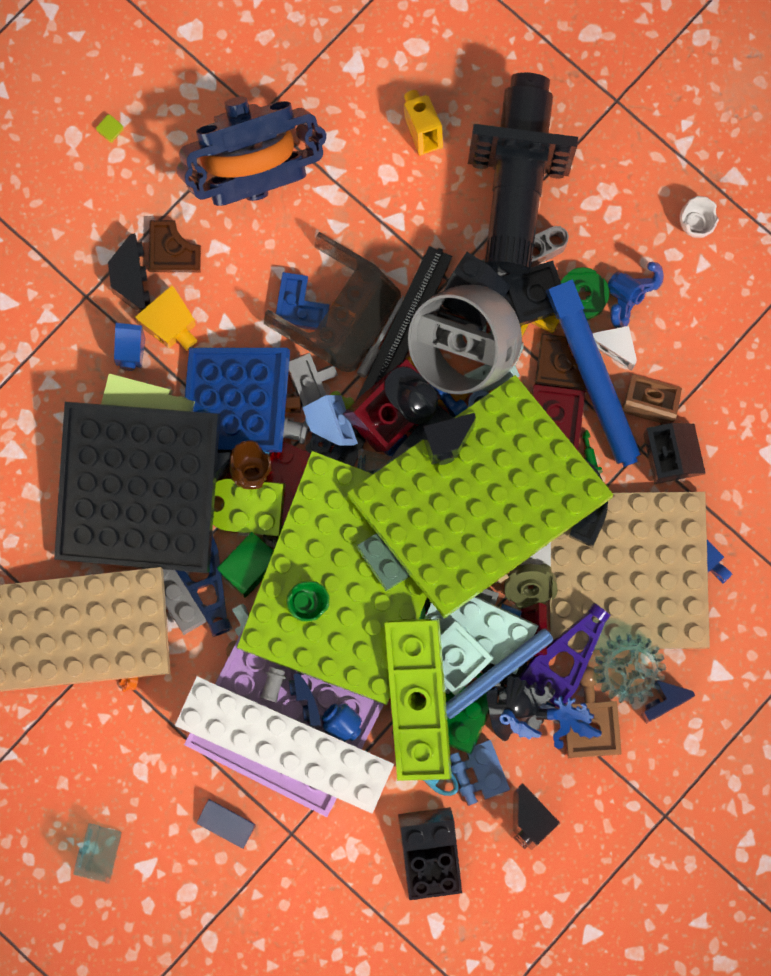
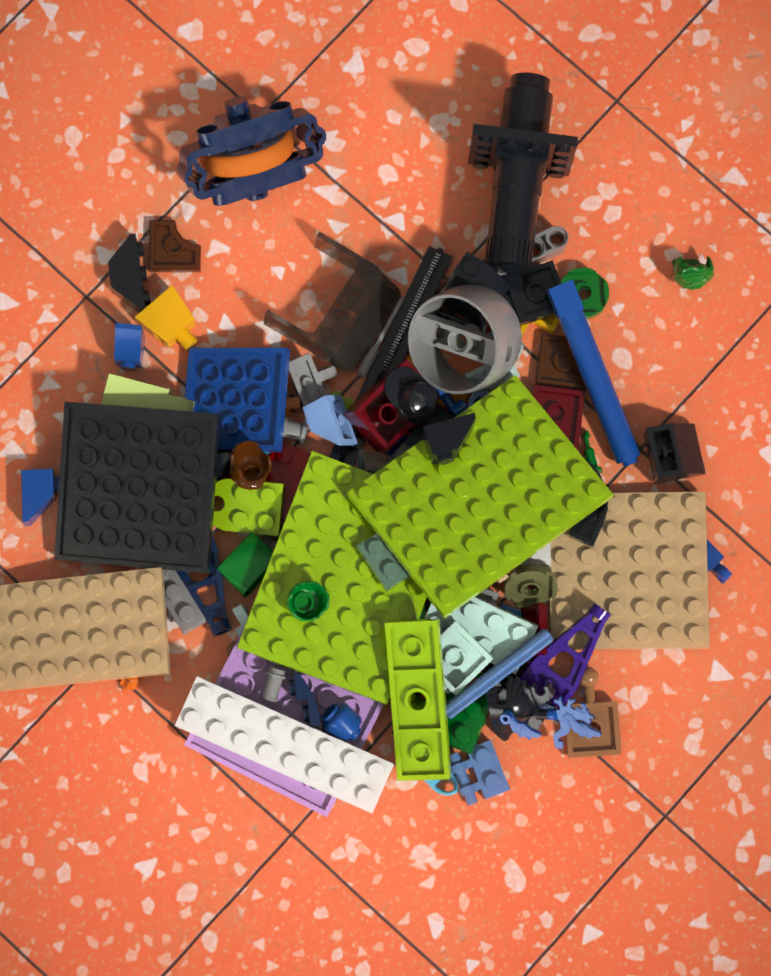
clear light blue panel [73,823,122,884] -> none
lime piece [96,114,124,143] -> none
slope [196,799,256,849] -> none
blue plate [274,272,330,332] -> none
black plate [306,432,335,457] -> none
black slope [398,807,462,901] -> none
yellow torso [404,90,443,156] -> none
black slope [513,783,560,850] -> none
white slope [593,326,637,371] -> none
clear light blue gear [594,633,666,704] -> none
blue piece [608,262,664,328] -> none
medium nougat slope [623,374,682,424] -> none
dark blue slope [641,681,695,724] -> none
white hair [680,196,719,238] -> none
none -> blue slope [21,469,60,526]
none -> green hair [672,256,714,290]

